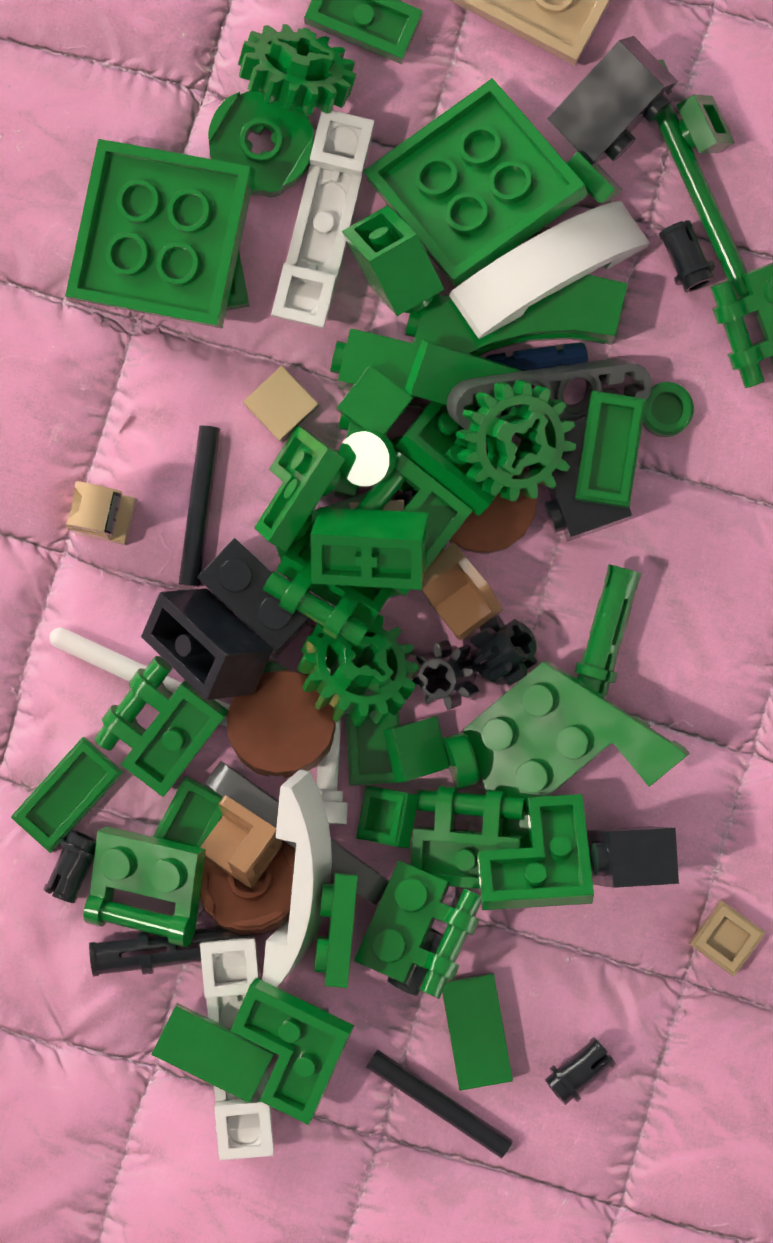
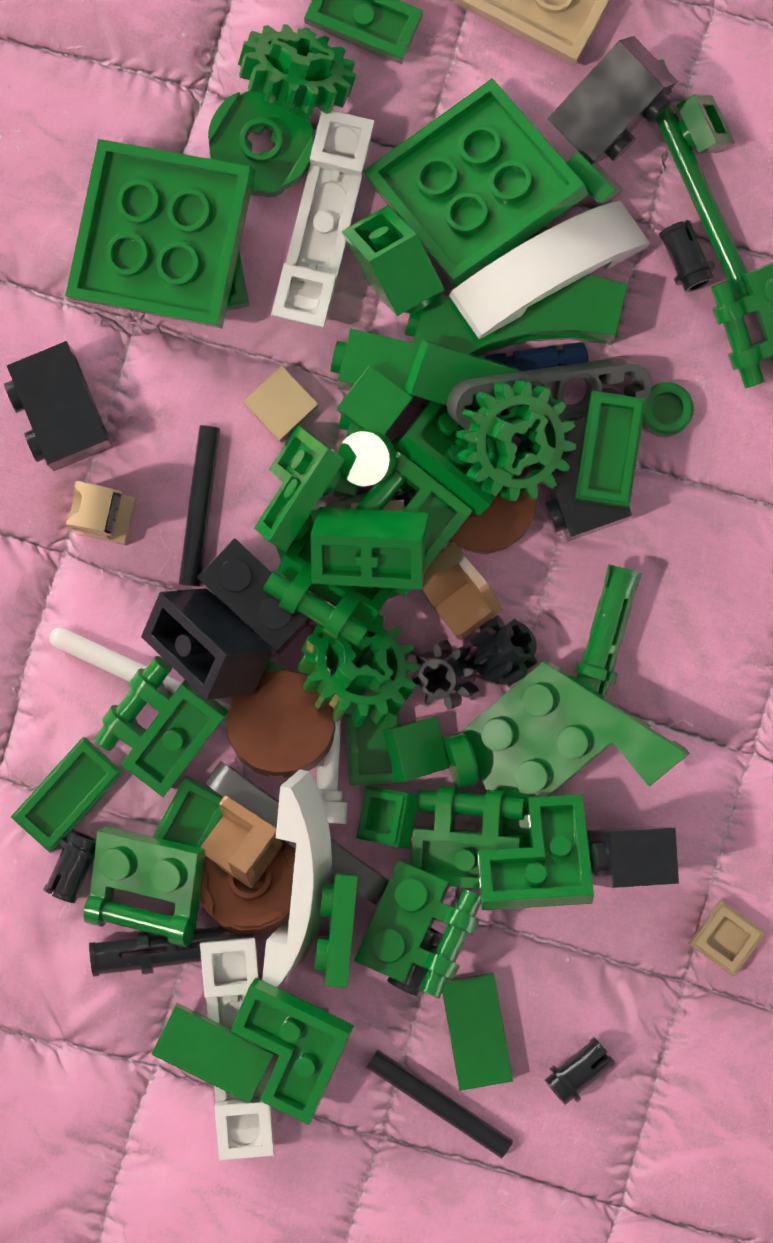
none -> black brick [4,341,113,471]

